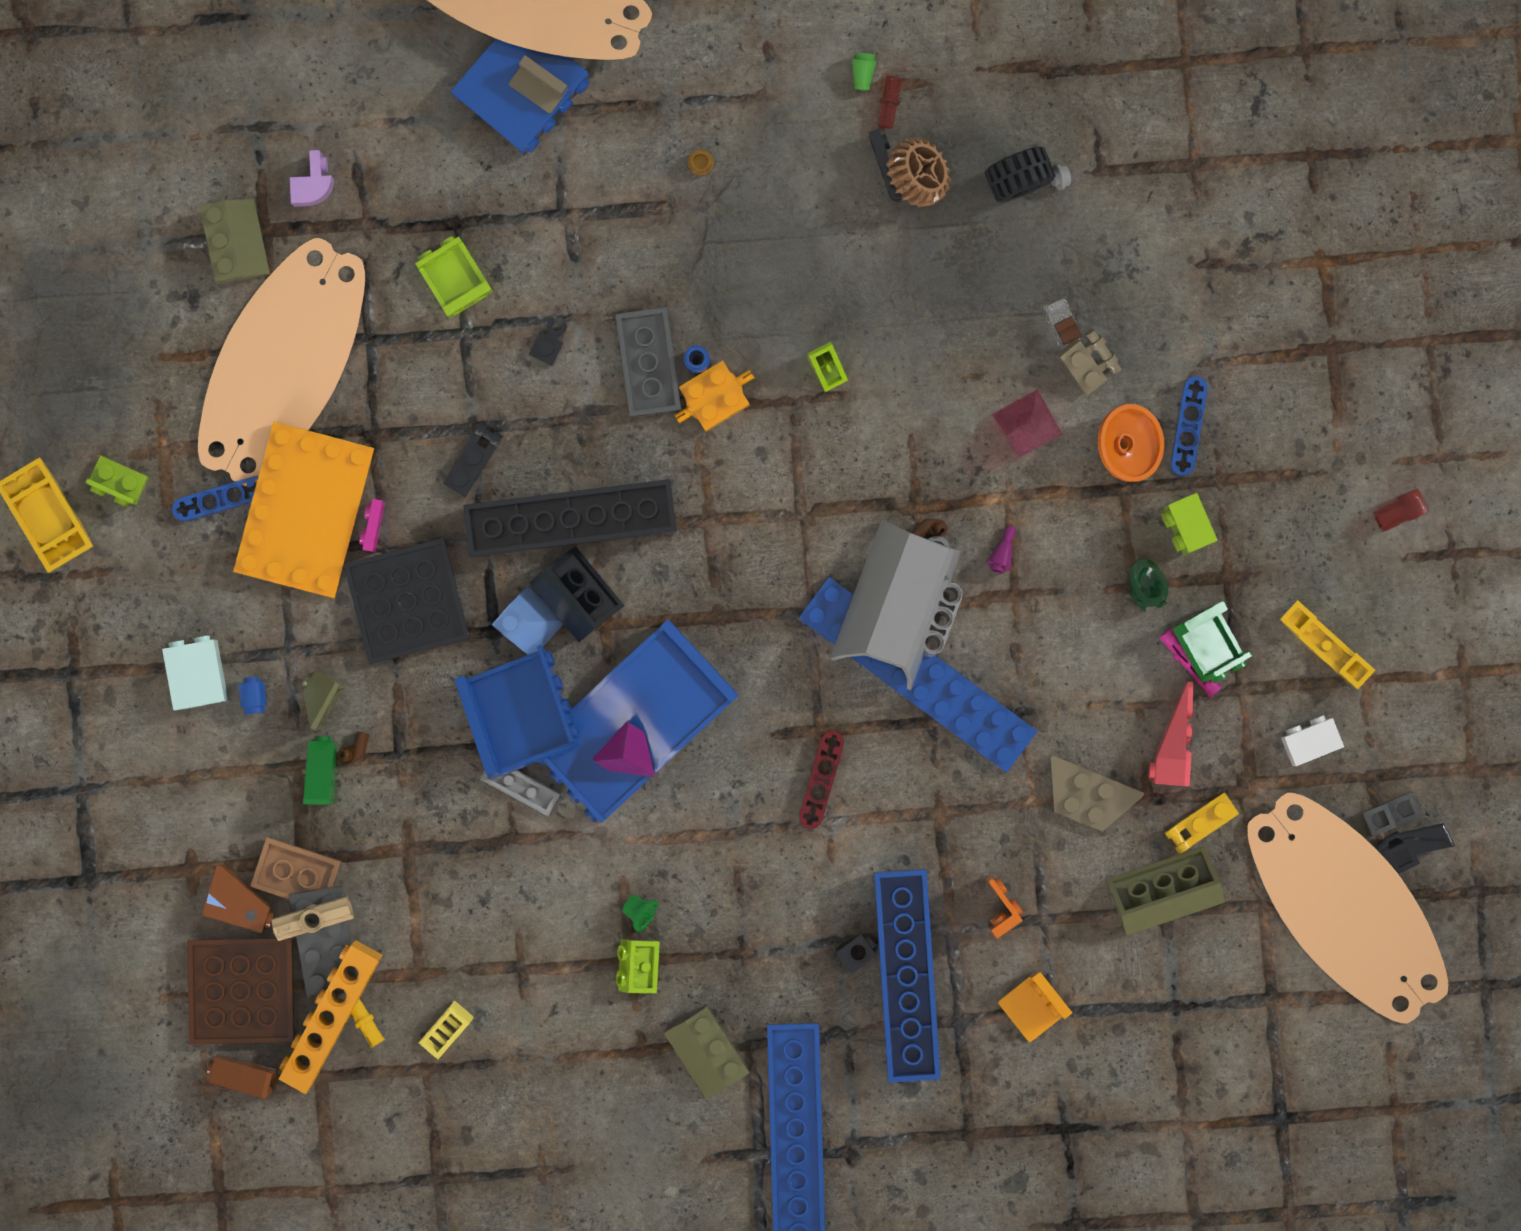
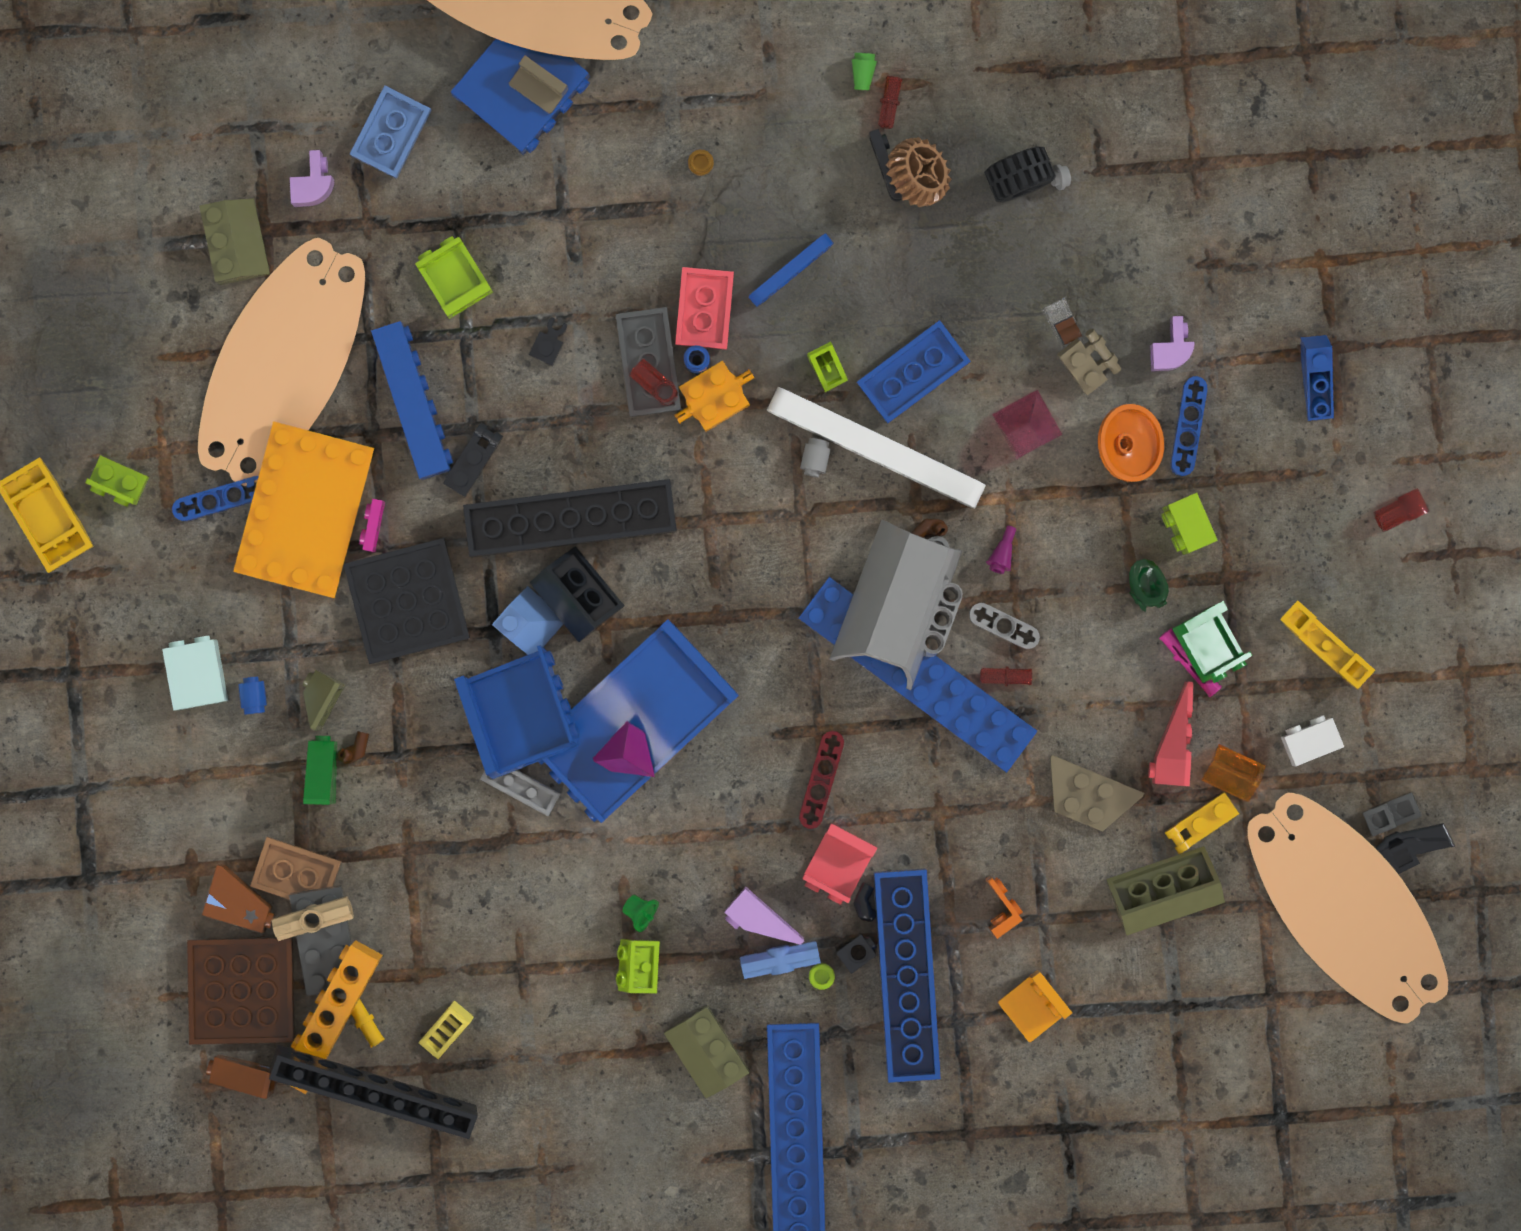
none -> black brick [269,1045,478,1139]
none -> medium blue plate [350,85,432,179]
none -> blue brick [371,321,453,480]
none -> clear red piece [629,358,678,406]
none -> coral plate [675,267,734,350]
none -> lavender slope [724,886,804,945]
none -> medium blue piece [740,941,821,979]
none -> blue beam [748,233,834,307]
none -> white beam [767,387,986,509]
none -> light grey brick [800,438,831,477]
none -> coral panel [802,823,877,905]
none -> lime tile [809,963,835,990]
none -> black arm [853,882,876,922]
none -> blue plate [857,320,971,424]
none -> light grey beam [969,603,1040,649]
none -> clear red axle [980,666,1032,686]
none -> lavender brick [1150,316,1194,371]
none -> clear orange panel [1202,744,1266,802]
none -> blue slope [1301,335,1334,421]

